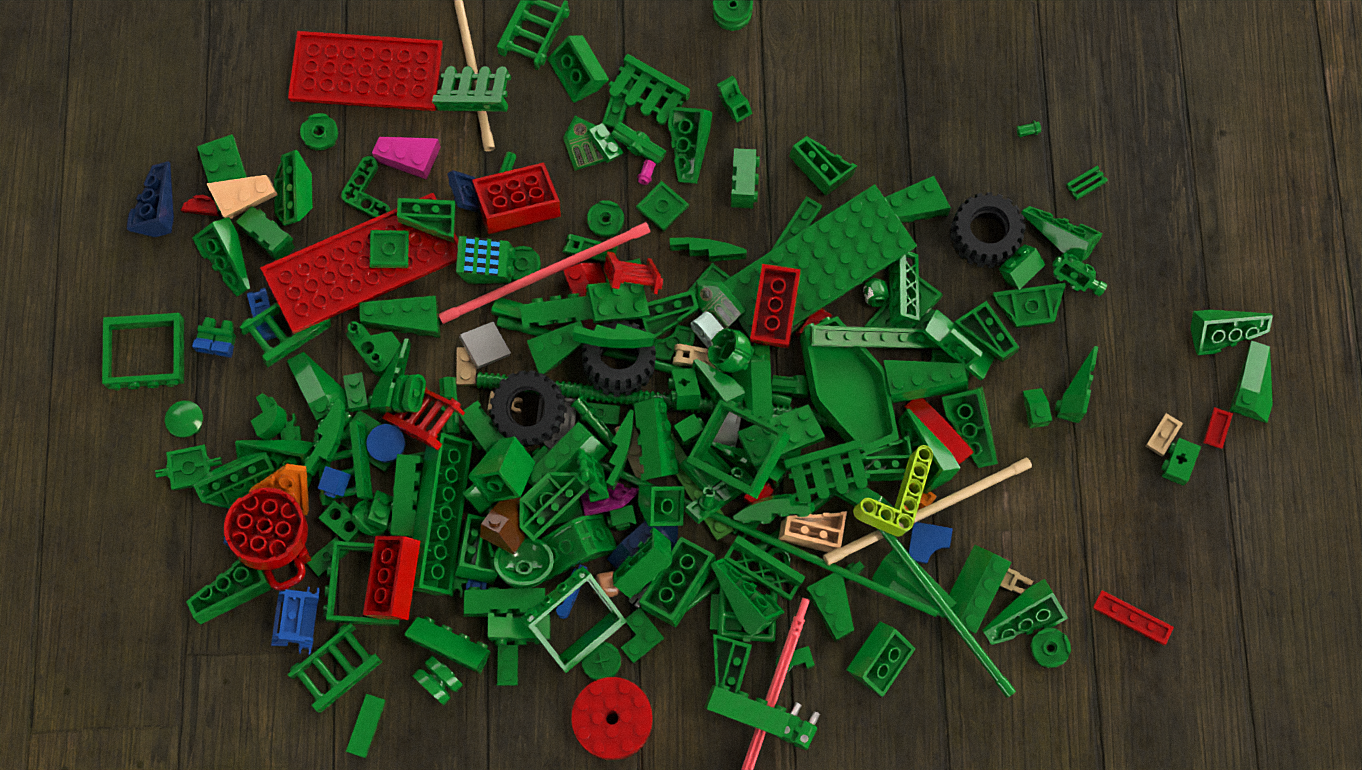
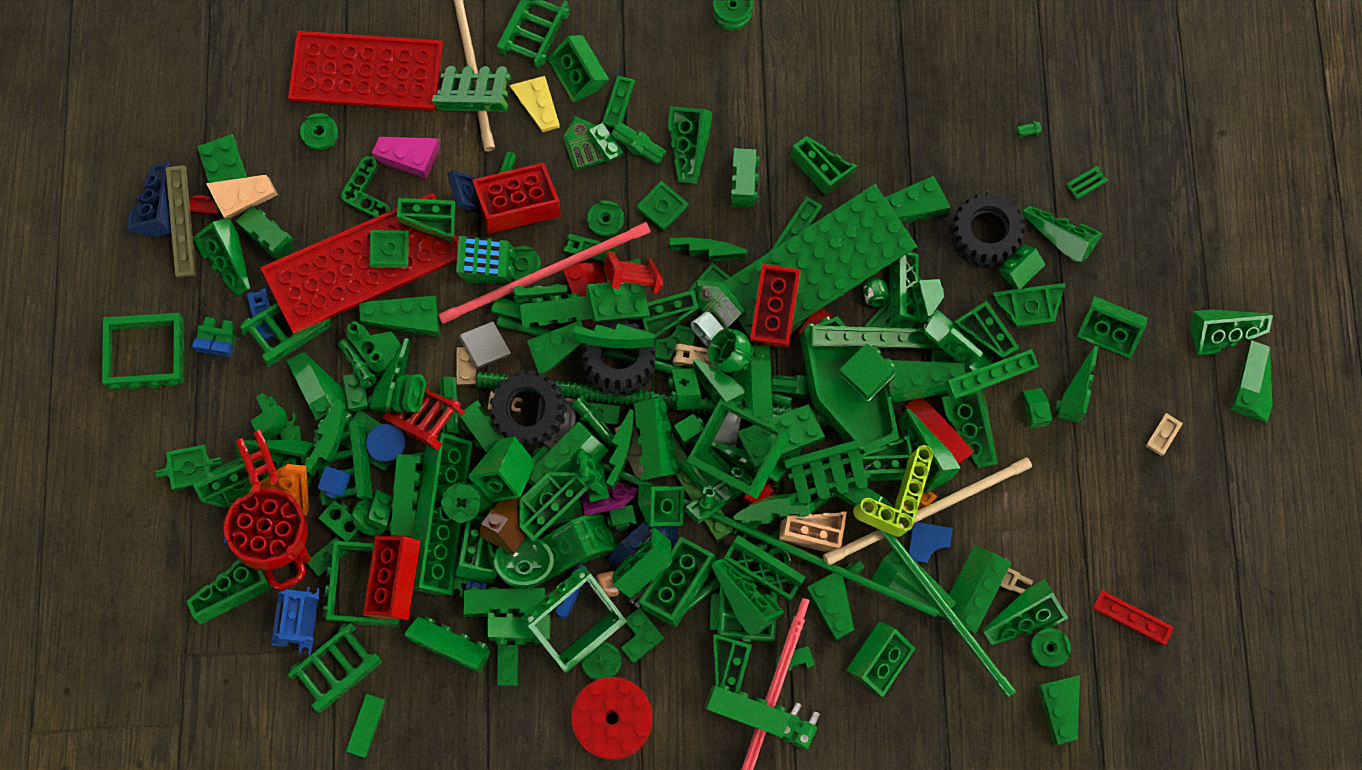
green dish [165,400,203,438] -> none
green wedge [274,150,313,226] -> none
green wheel [412,655,463,706] -> none
green fence [609,53,690,125] -> none
dark pink pin [637,160,656,185] -> none
green brick [717,76,753,122] -> none
green brick [1052,252,1107,297] -> none
green brick [1161,438,1201,486] -> none
red tile [1203,407,1233,449] -> none
none -> olive plate [166,165,196,278]
none -> red piece [235,430,278,492]
none -> green pin [338,338,377,388]
none -> green plate [441,482,482,523]
none -> light yellow wing [510,76,560,132]
none -> green plate [514,284,567,304]
none -> green piece [840,343,895,401]
none -> slope [911,279,944,323]
none -> green plate [944,349,1039,400]
none -> green wedge [1037,675,1080,746]
none -> green slope [1077,296,1148,359]

